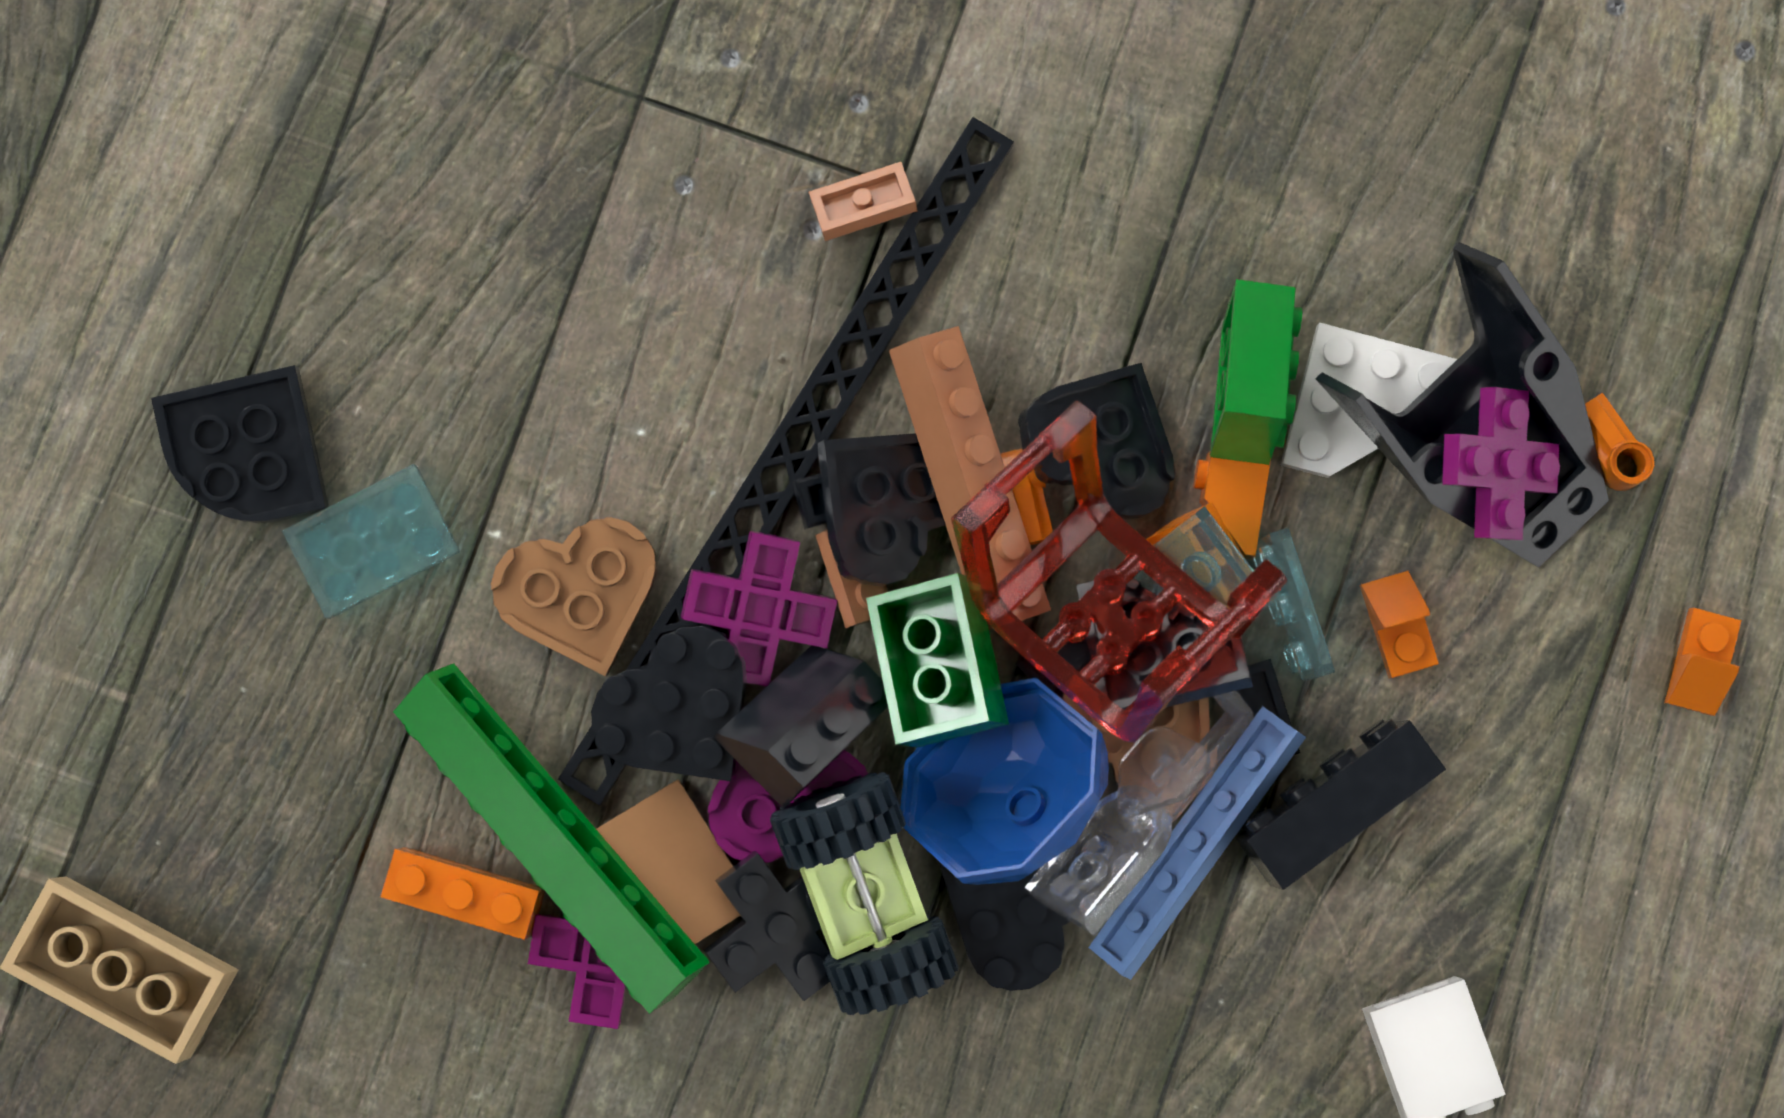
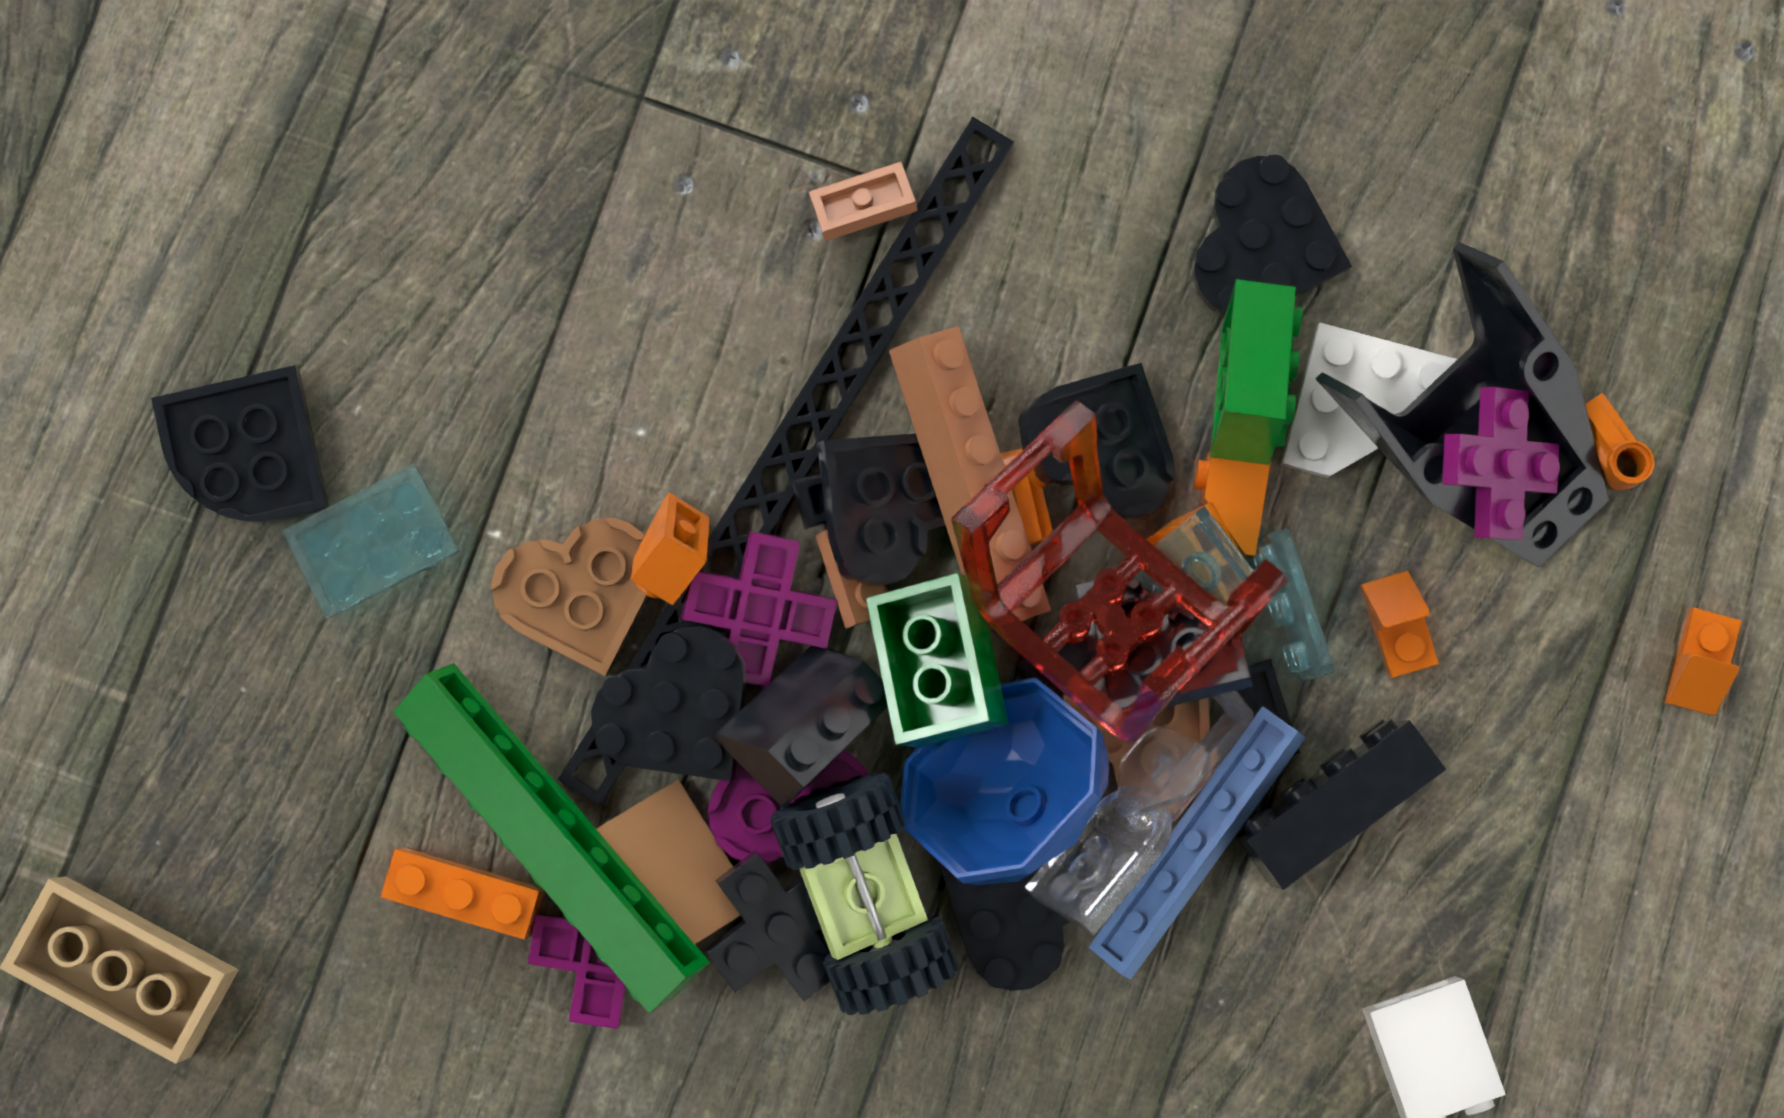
none -> orange slope [631,492,710,605]
none -> black plate [1192,154,1352,315]

